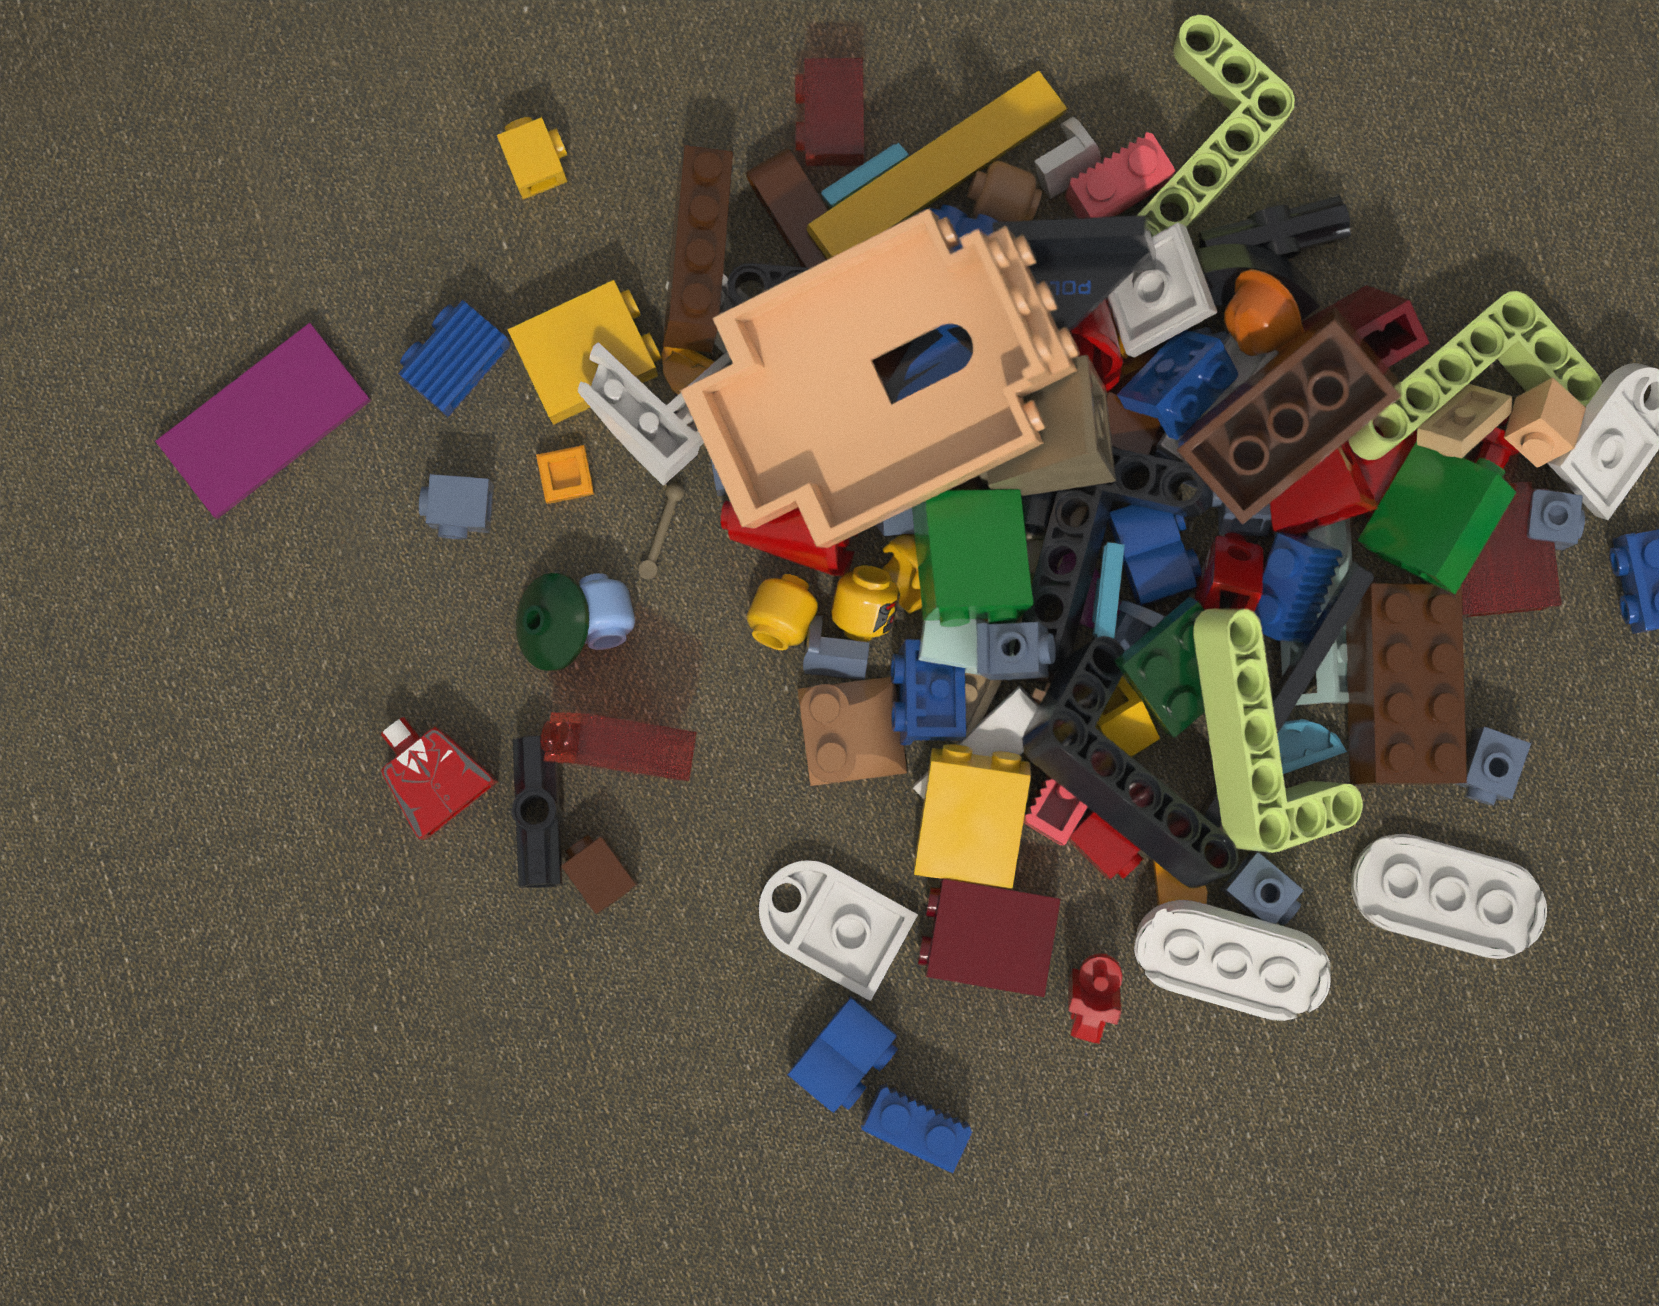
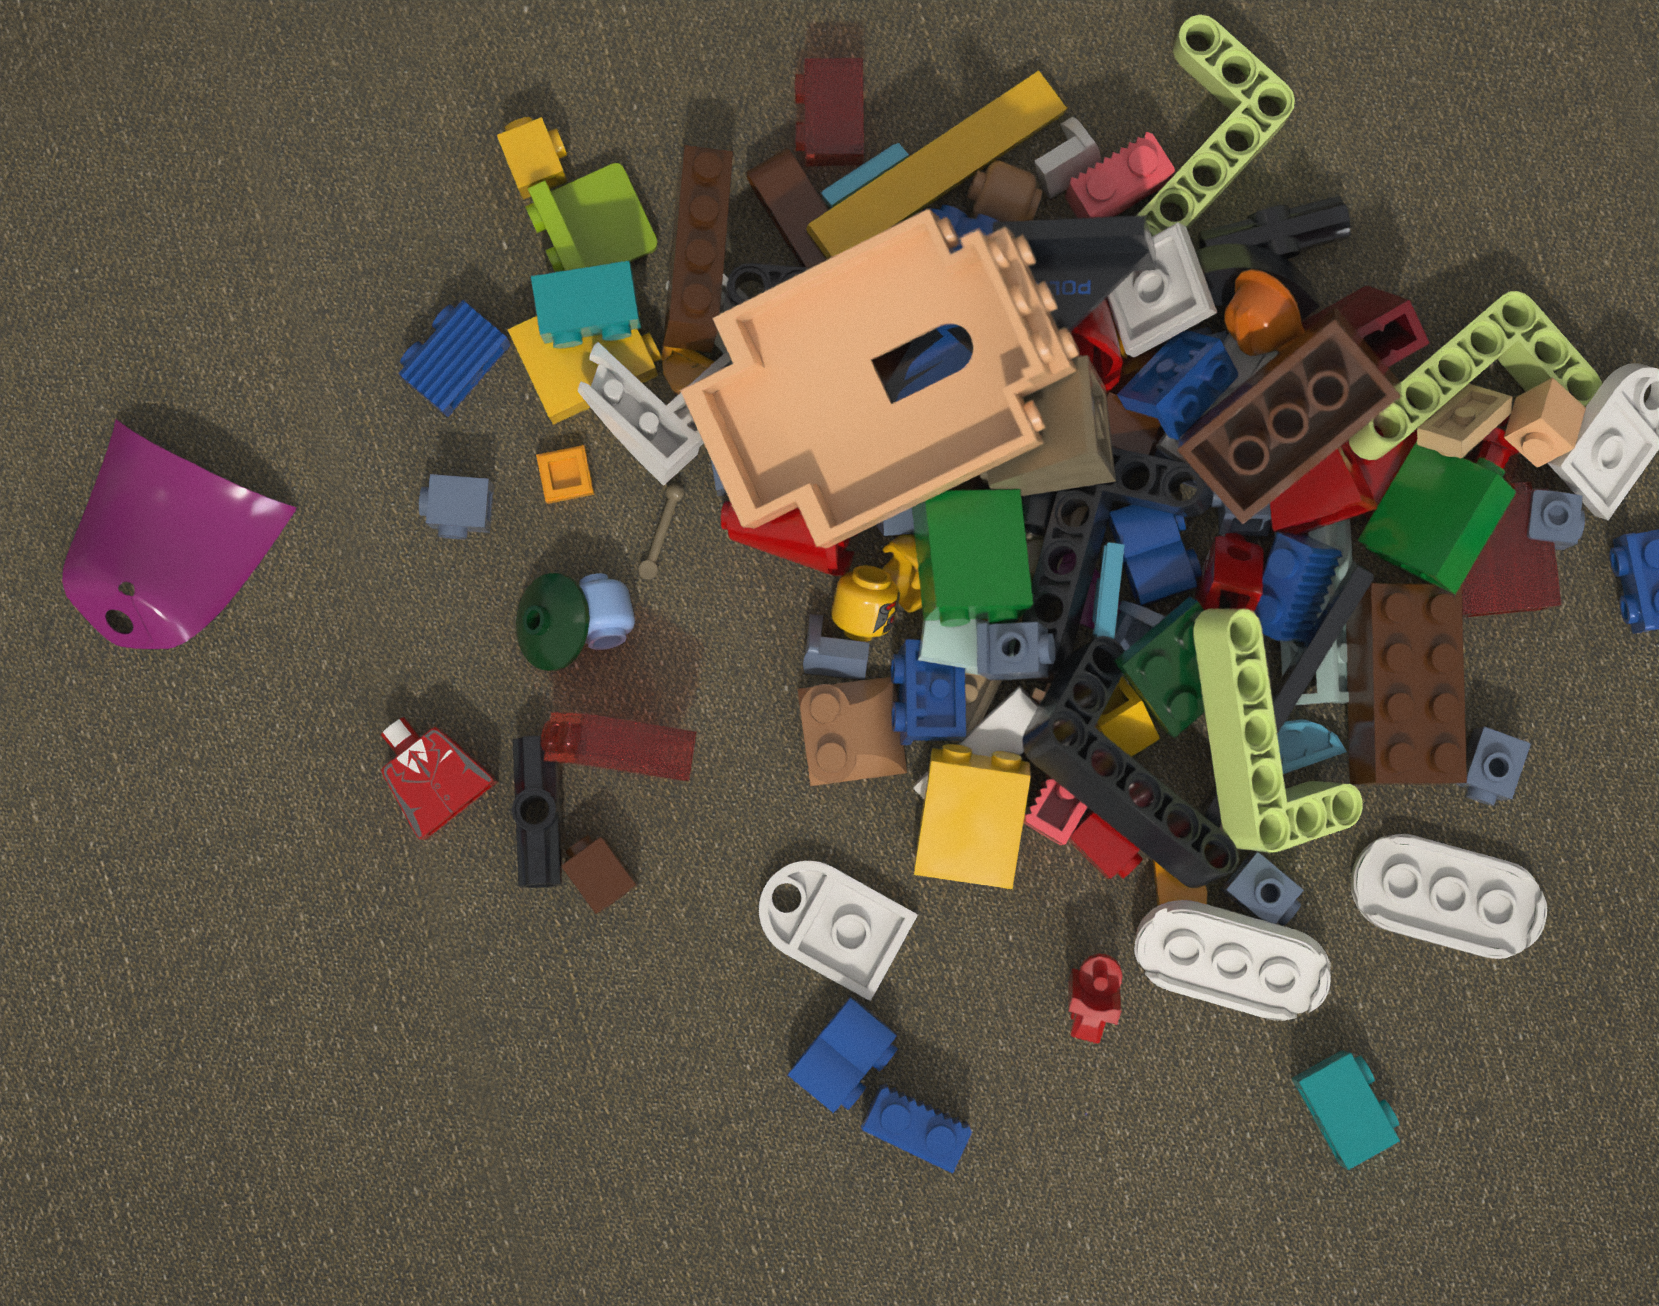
magenta tile [155,323,371,519] -> none
yellow head [746,574,818,650] -> none
dark red brick [917,879,1061,997] -> none
none -> magenta piece [62,419,297,649]
none -> lime bracket [525,163,658,272]
none -> teal brick [531,261,641,348]
none -> teal brick [1291,1050,1400,1170]

